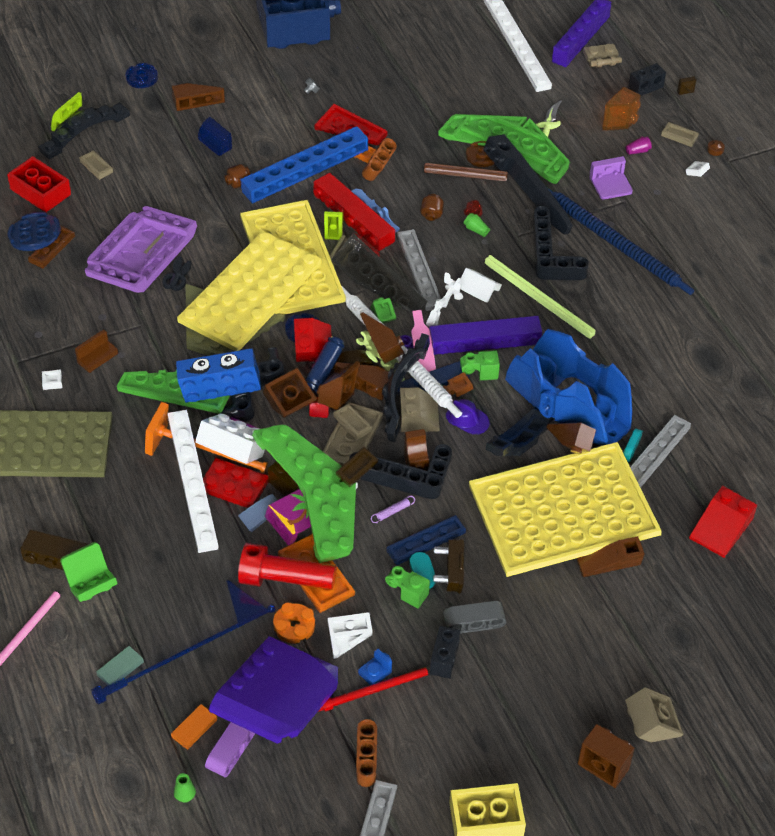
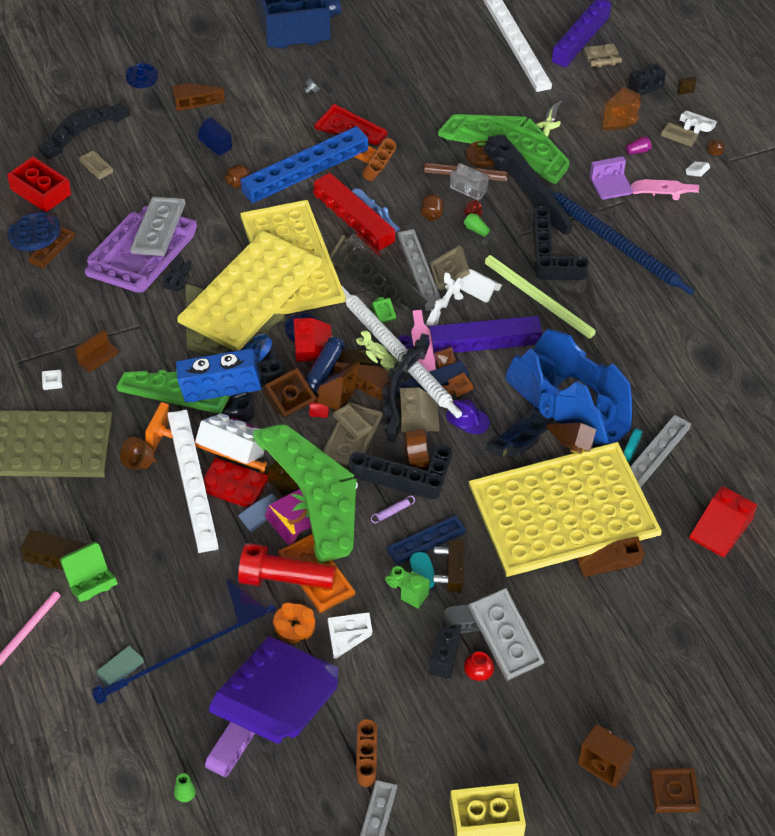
lime slope [51,92,82,132] -> none
orange tile [171,704,217,750] -> none
red bar [318,667,428,712] -> none
lime slope [324,211,343,240] -> none
dark brown tile [336,447,378,487] -> none
blue bracket [358,649,392,685] -> none
reddish brown slope [360,312,405,364] -> none
bright green brick [460,350,500,380] -> none
dark tan slope [625,687,684,742] -> none
none -> reddish brown piece [120,437,157,470]
none -> light grey tile [130,197,186,256]
none -> blue tile [243,333,272,363]
none -> dark tan plate [430,245,470,291]
none -> reddish brown tile [433,346,456,369]
none -> clear brick [450,163,489,200]
none -> red piece [464,651,494,681]
none -> light grey tile [468,588,545,681]
none -> bright pink piece [631,179,699,200]
none -> reddish brown tile [649,768,701,813]
none -> white hinge [680,110,717,133]

